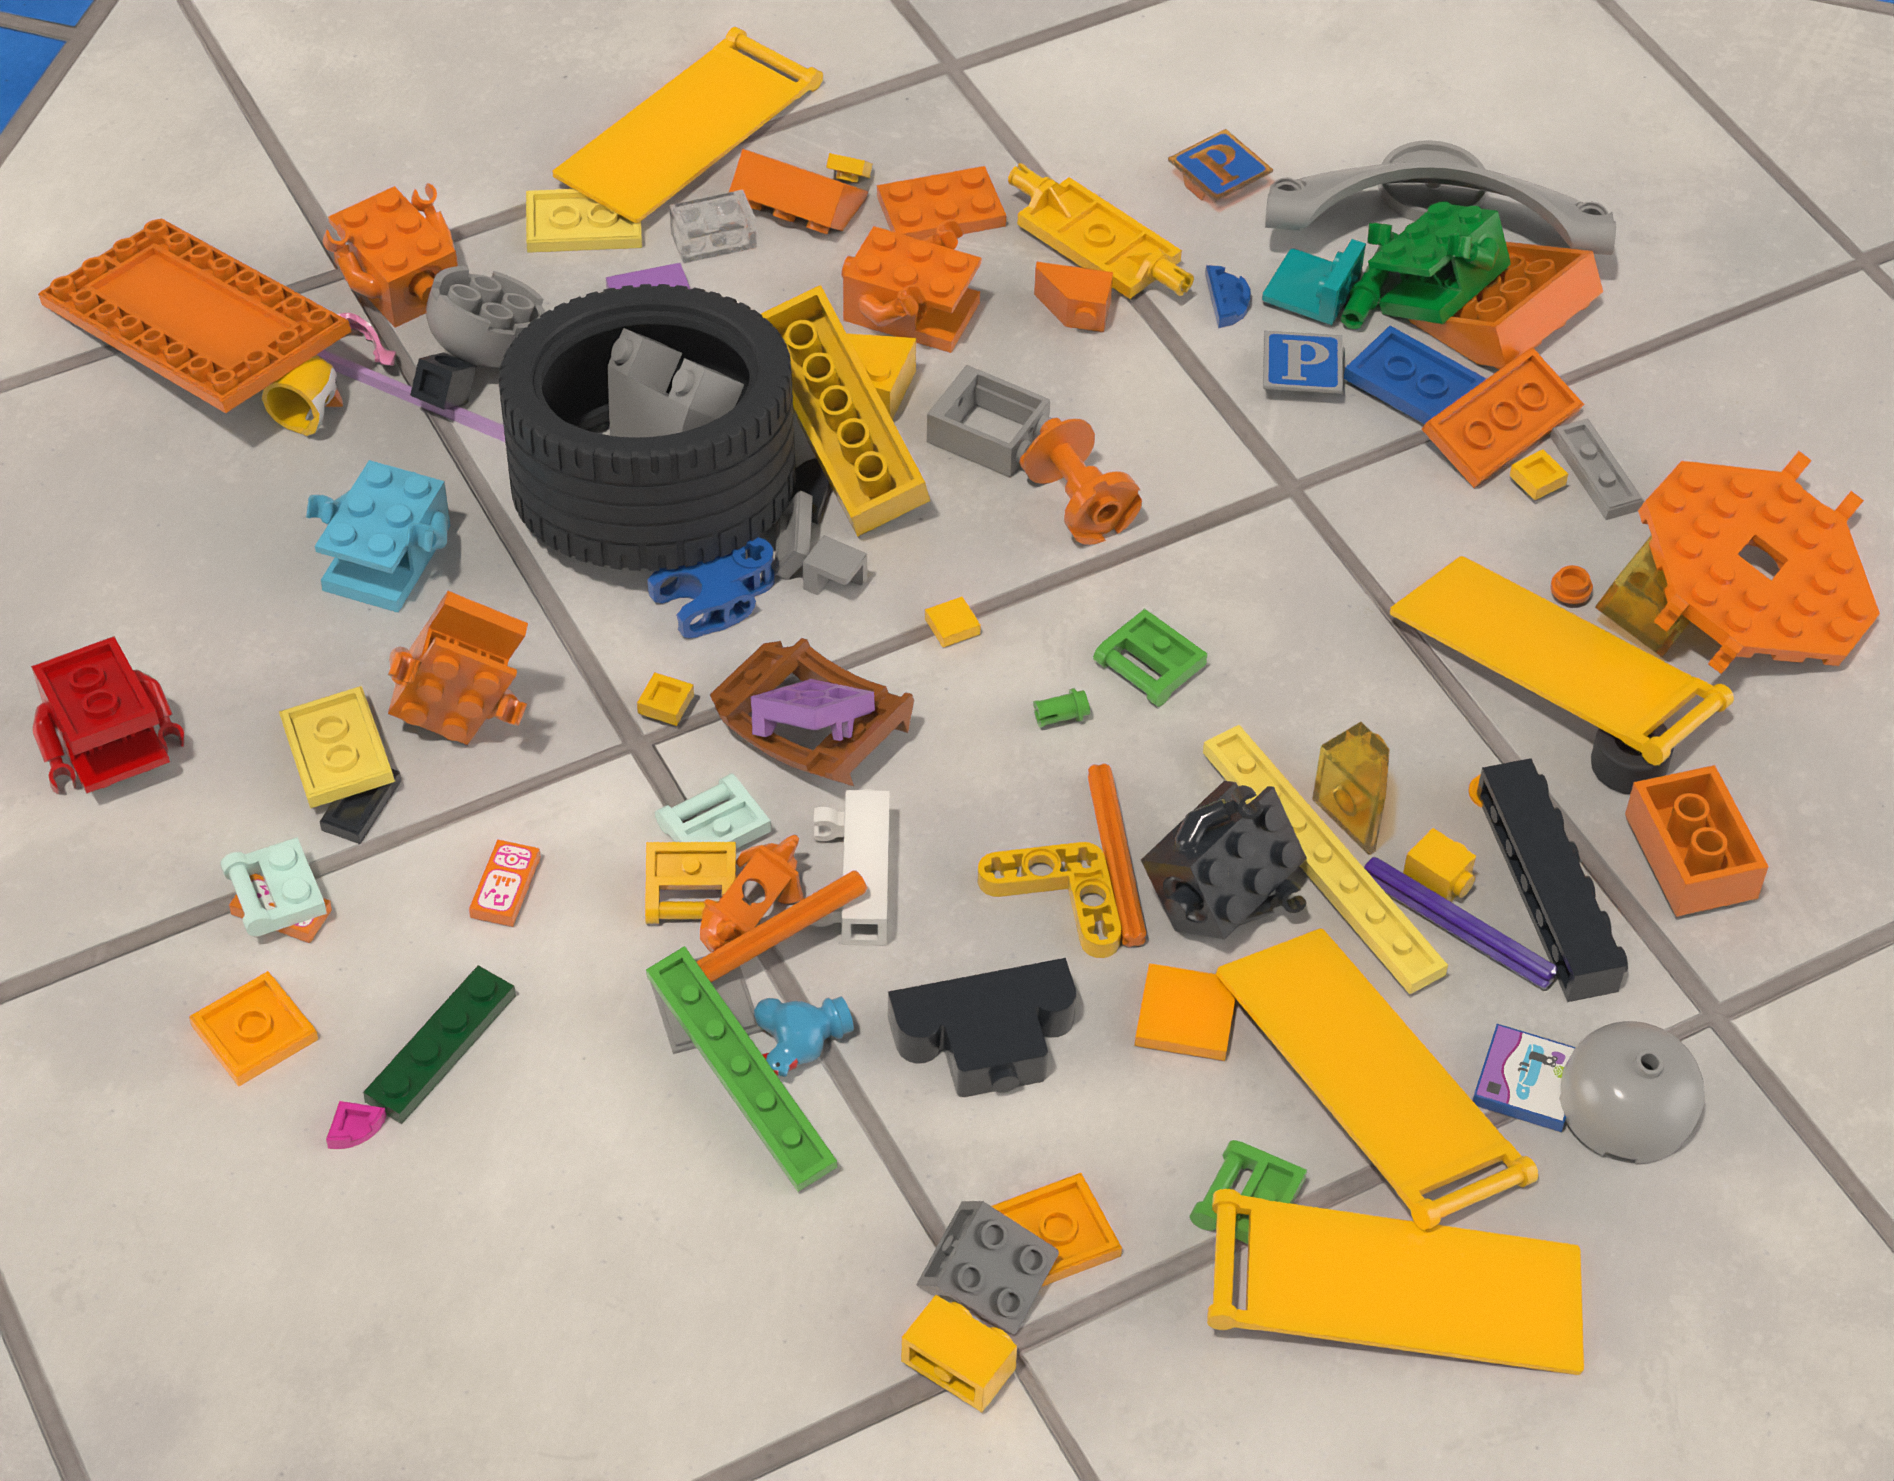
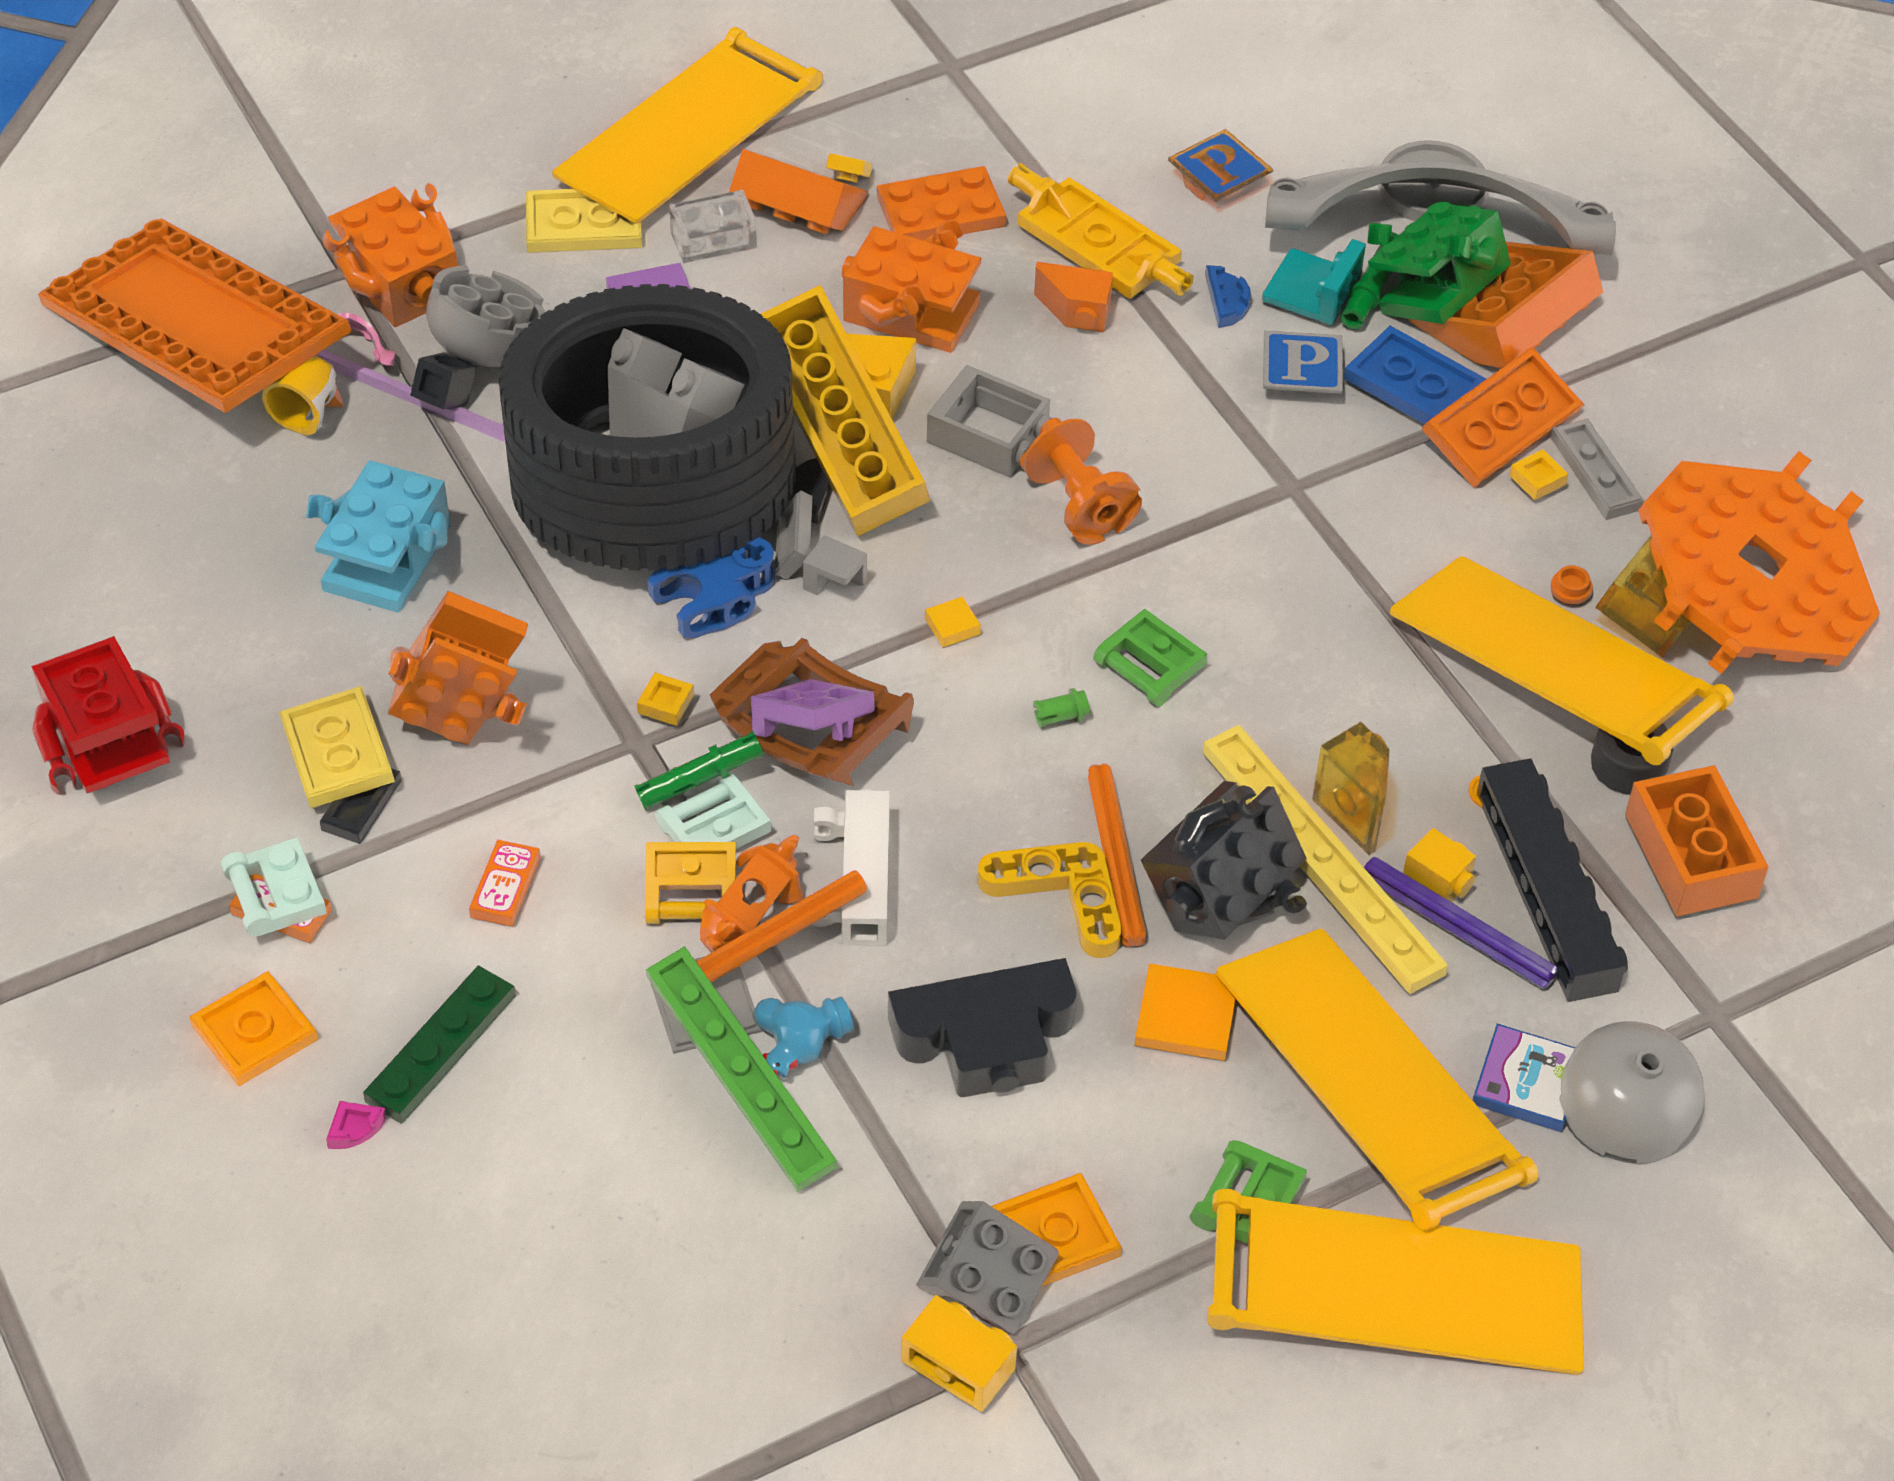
none -> green pin [634,731,765,811]

